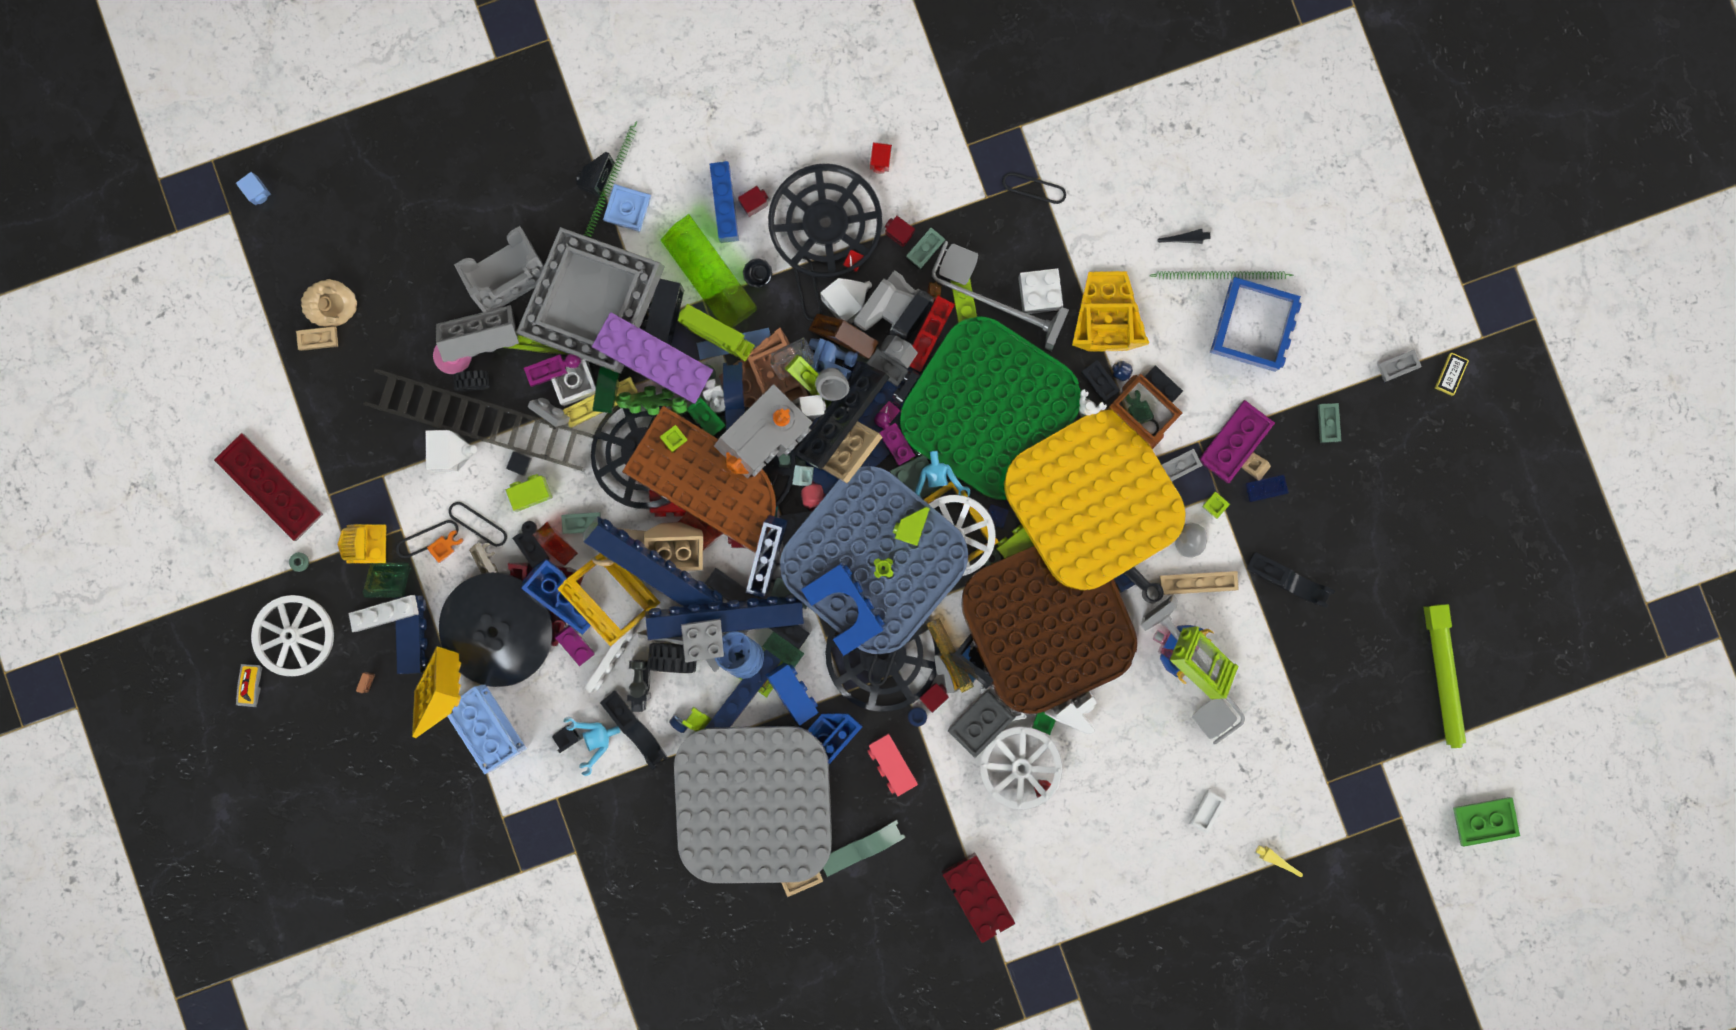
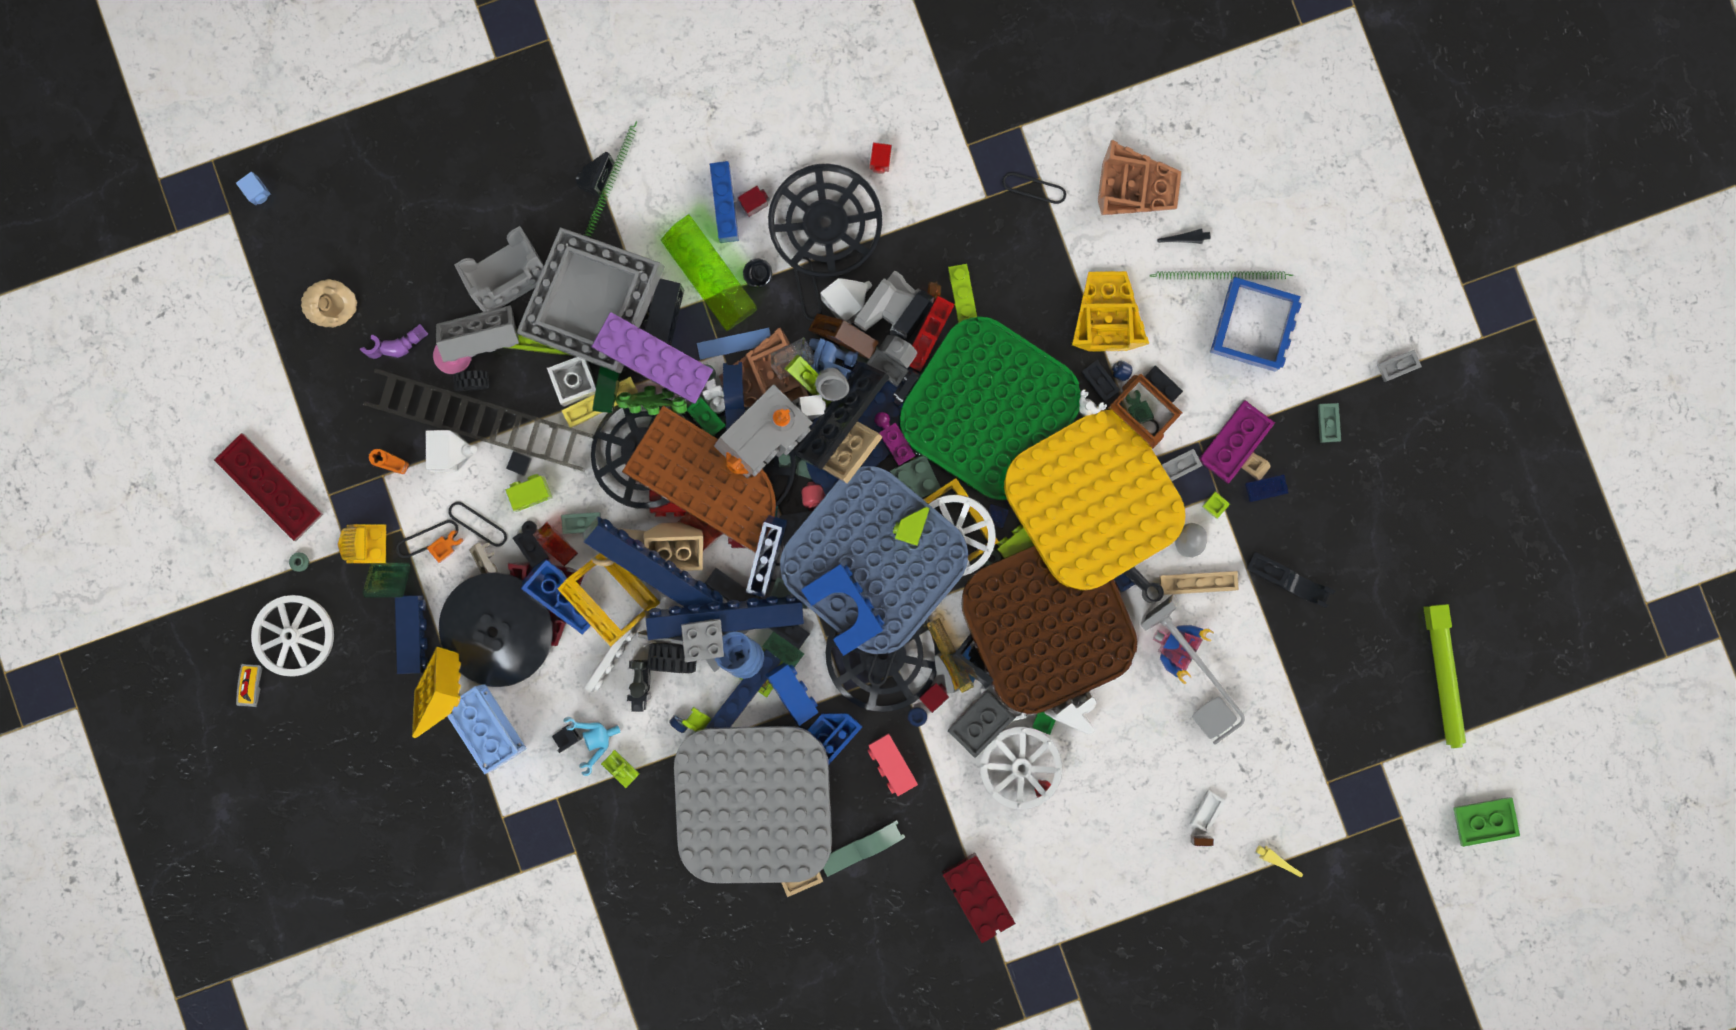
tan plate [296,327,338,351] -> none
white plate [349,595,419,632] -> none
nougat tile [356,672,375,693] -> none
magenta plate [524,354,581,387] -> none
light grey plate [528,398,570,427] -> none
magenta plate [555,625,595,666] -> none
black piece [600,690,668,770] -> none
light blue tile [603,184,651,232] -> none
lime plate [660,425,688,453] -> none
lime door [678,304,755,362] -> none
light aqua plate [793,465,814,486] -> none
red sticker [843,250,863,271] -> none
lime plate [874,558,893,578] -> none
dark pink sticker [879,401,900,423] -> none
dark red brick [885,215,915,247] -> none
sand green plate [906,228,945,270] -> none
medium azure piece [915,450,970,497] -> none
light grey piece [932,241,1069,352] -> none
white brick [1018,268,1063,314] -> none
lime door [1170,626,1239,699] -> none
tile [1435,353,1469,396] -> none
none -> medium lavender piece [360,324,428,359]
none -> orange piece [369,449,409,474]
none -> lime hips [601,750,640,788]
none -> nougat wedge [1098,140,1181,215]
none -> reddish brown tile [1191,836,1214,846]

